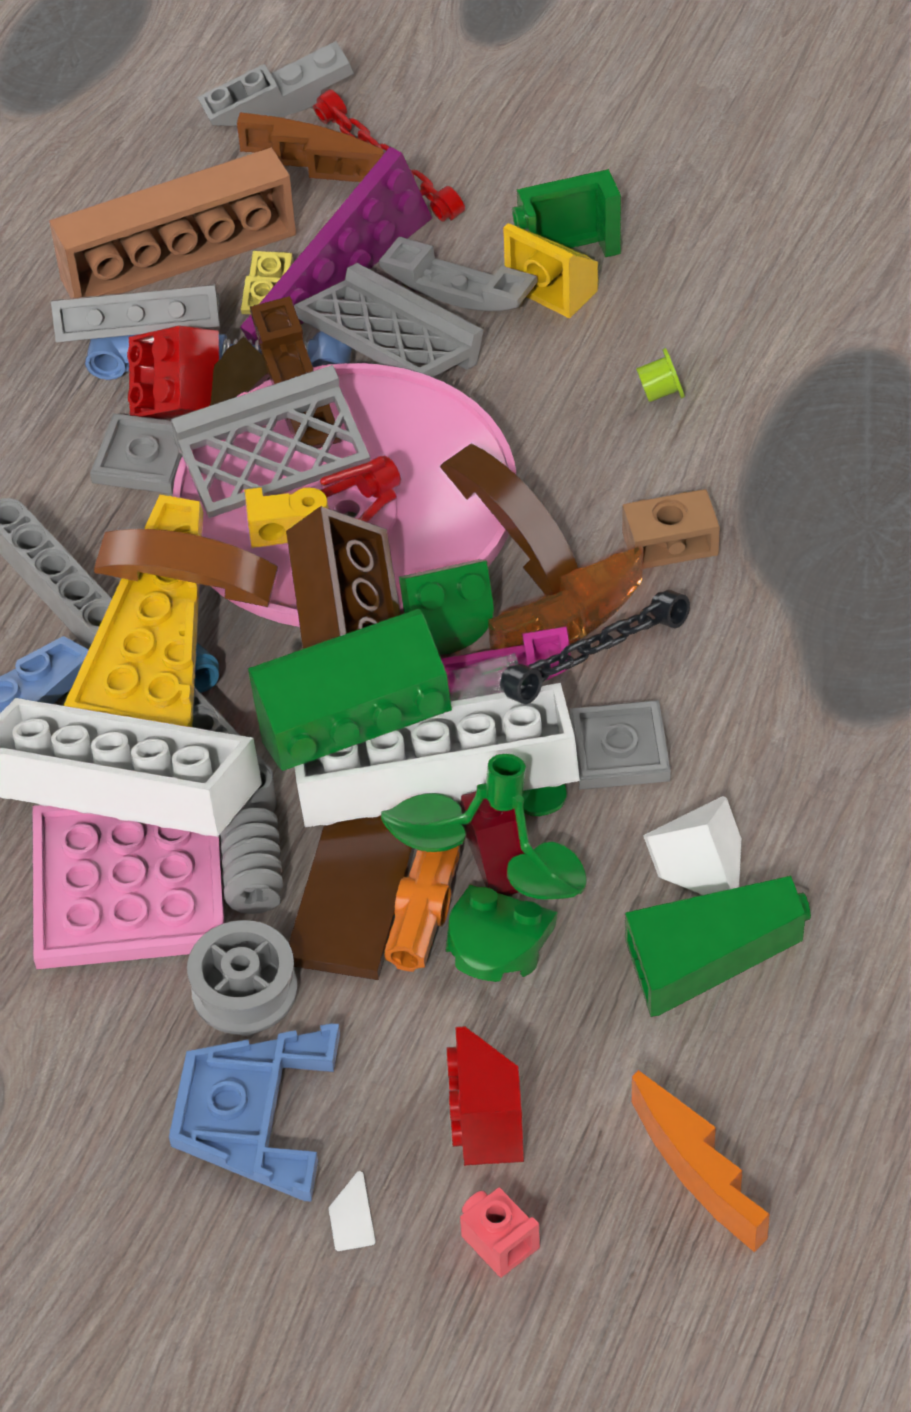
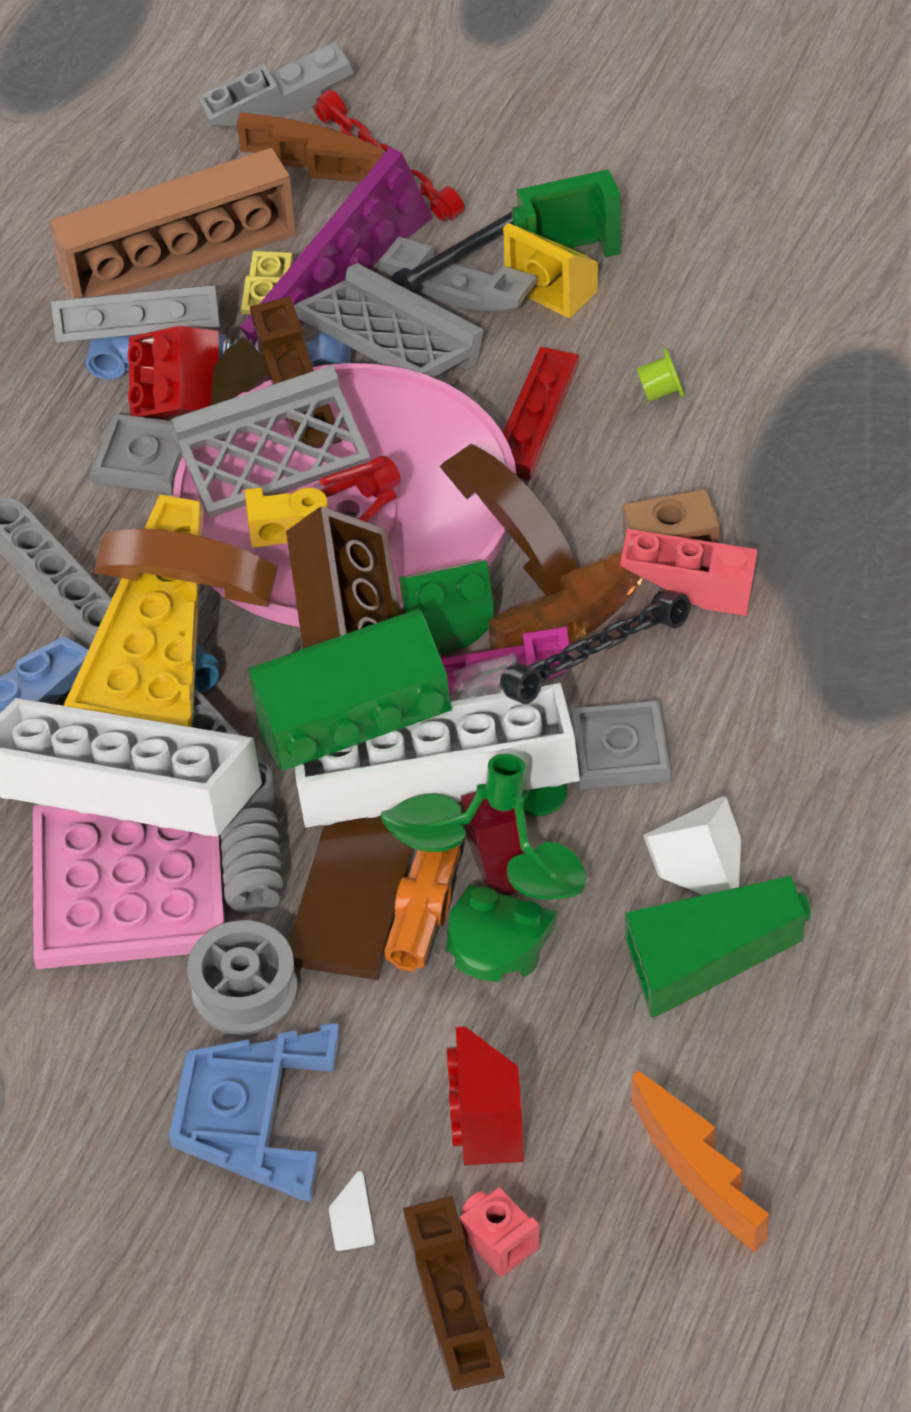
none -> black bar [392,211,514,293]
none -> reddish brown slope [403,1196,505,1391]
none -> red tile [503,347,579,480]
none -> coral slope [620,529,758,616]

